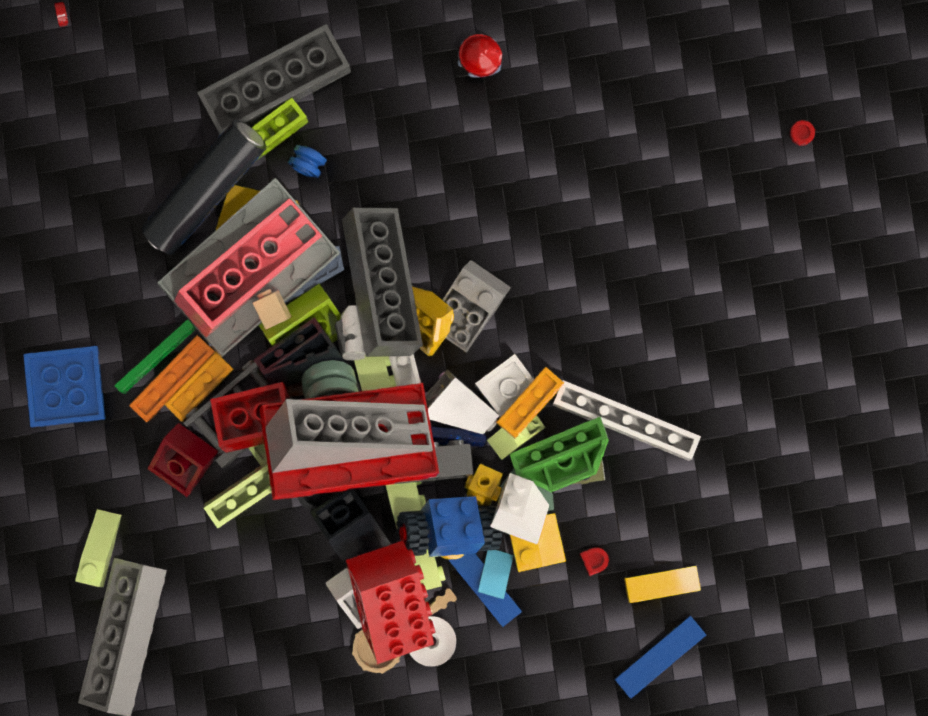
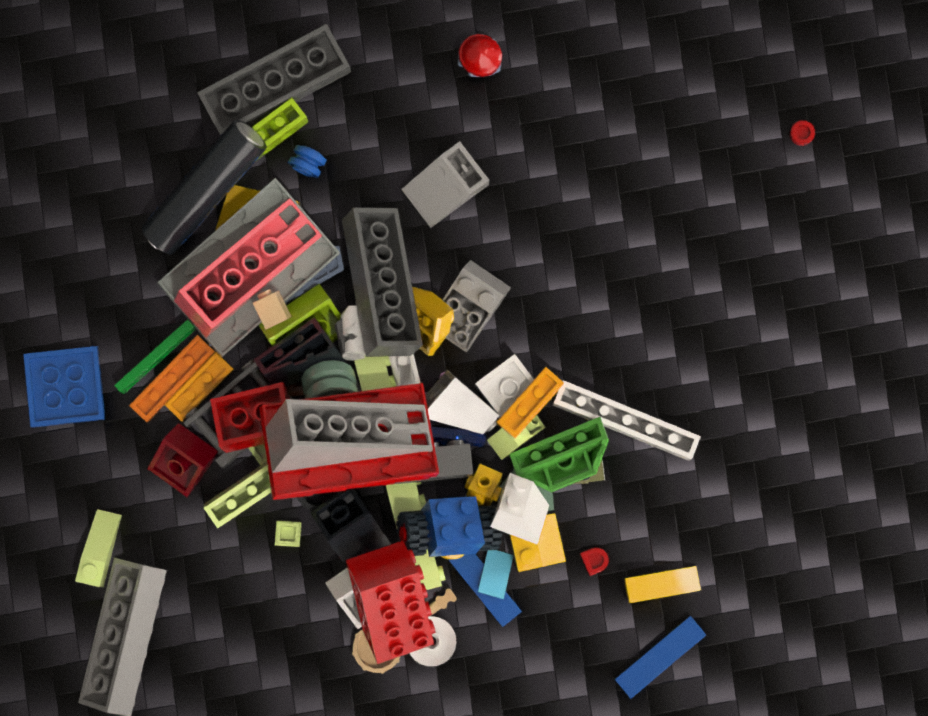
red tile [54,2,68,27] -> none
none -> yellowish green tile [275,521,302,547]
none -> light grey slope [401,141,489,228]

